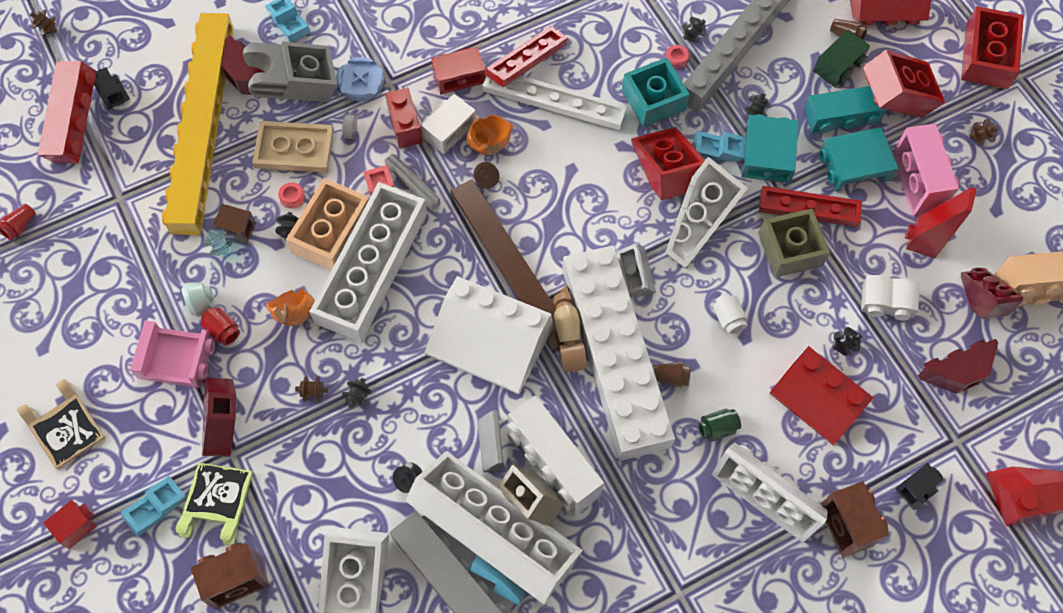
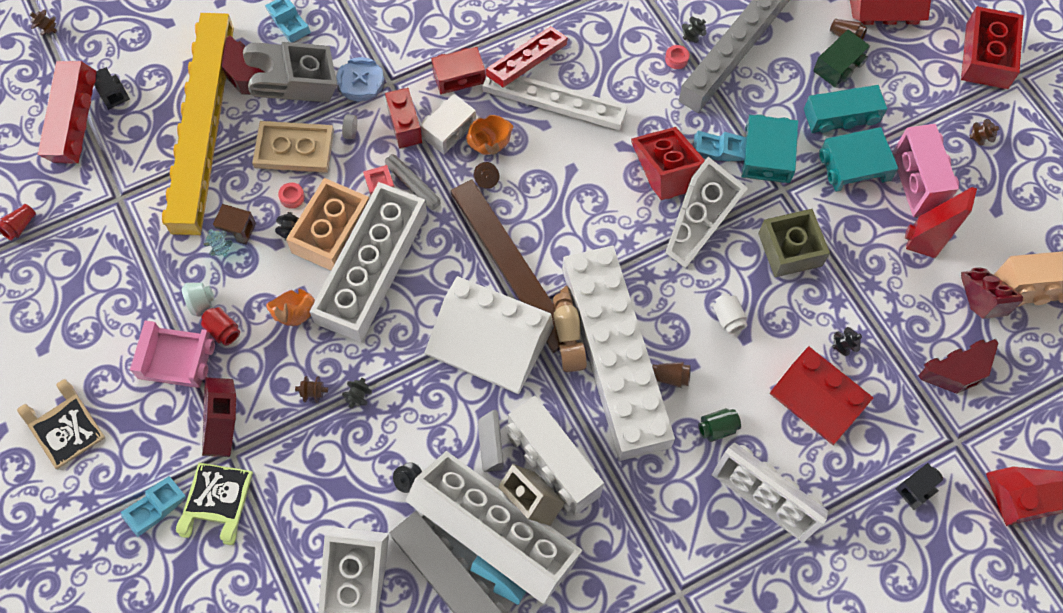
red brick [43,500,97,549] -> none
copper brick [190,542,270,610] -> none
light grey slope [616,243,656,298] -> none
teal brick [622,57,690,127] -> none
pearl dark grey wheel [745,93,772,117] -> none
red plate [758,186,862,227] -> none
copper brick [822,481,889,558] -> none
white brick [861,275,919,321] -> none
red brick [863,50,946,118] -> none

